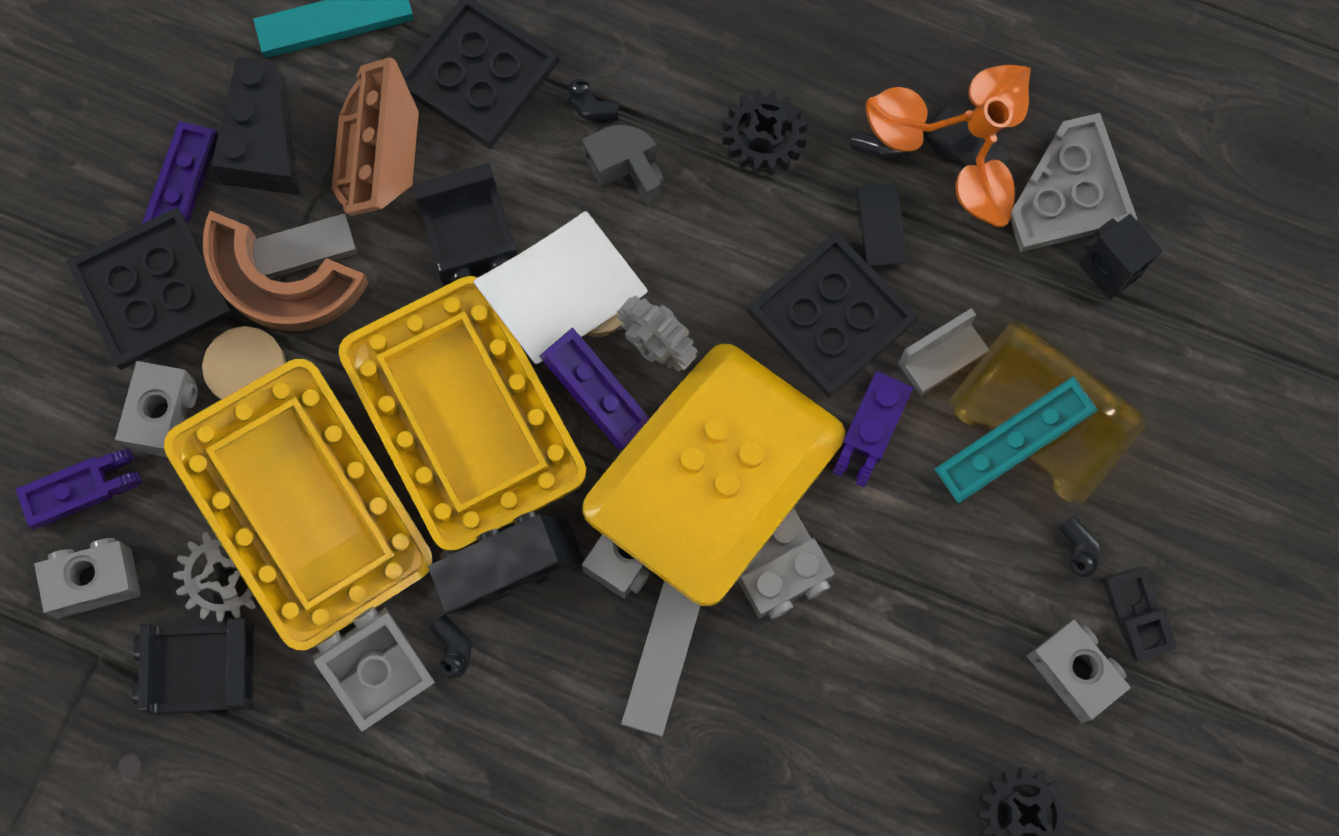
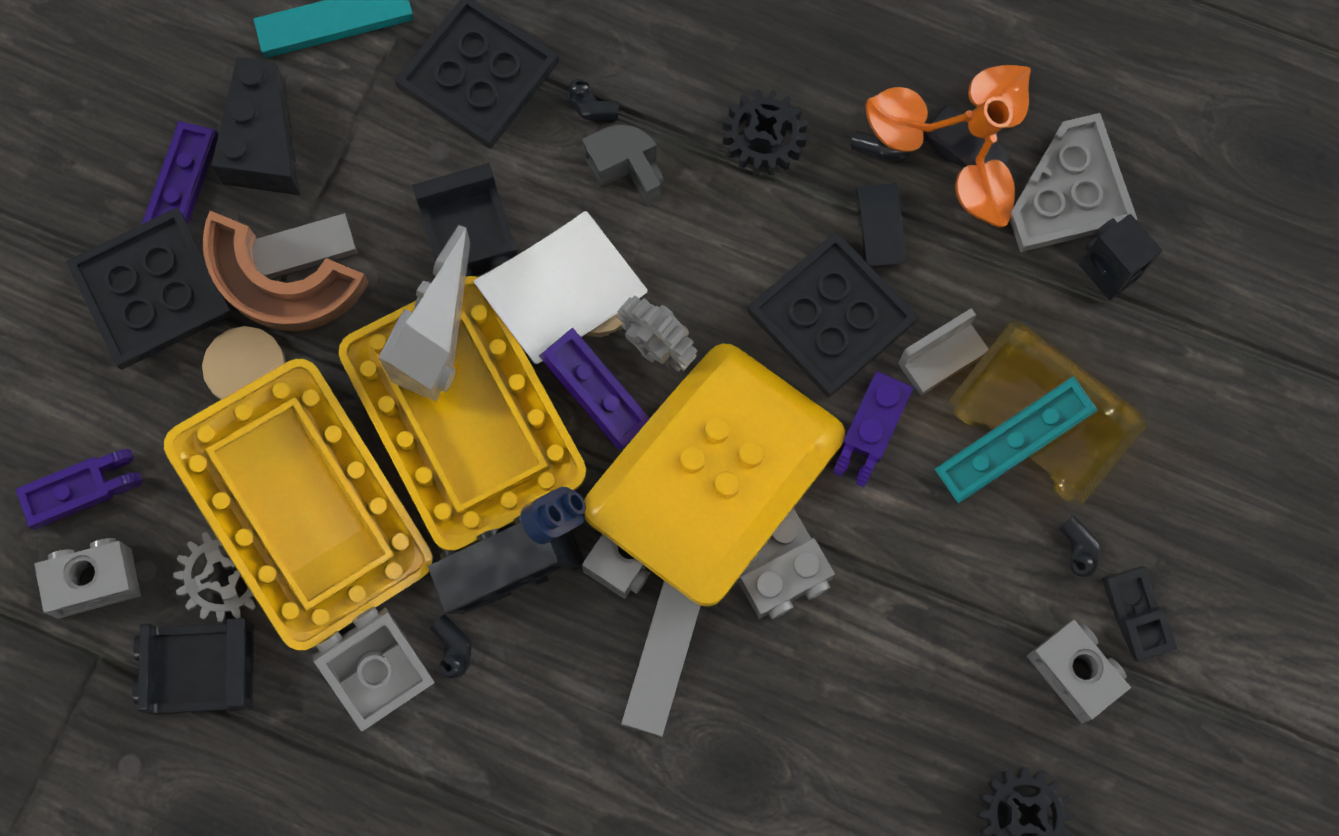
light grey brick [115,361,198,457] -> none
nougat wedge [332,57,419,216] -> none
none -> light grey wedge [378,225,470,401]
none -> dark blue plate [520,486,586,545]

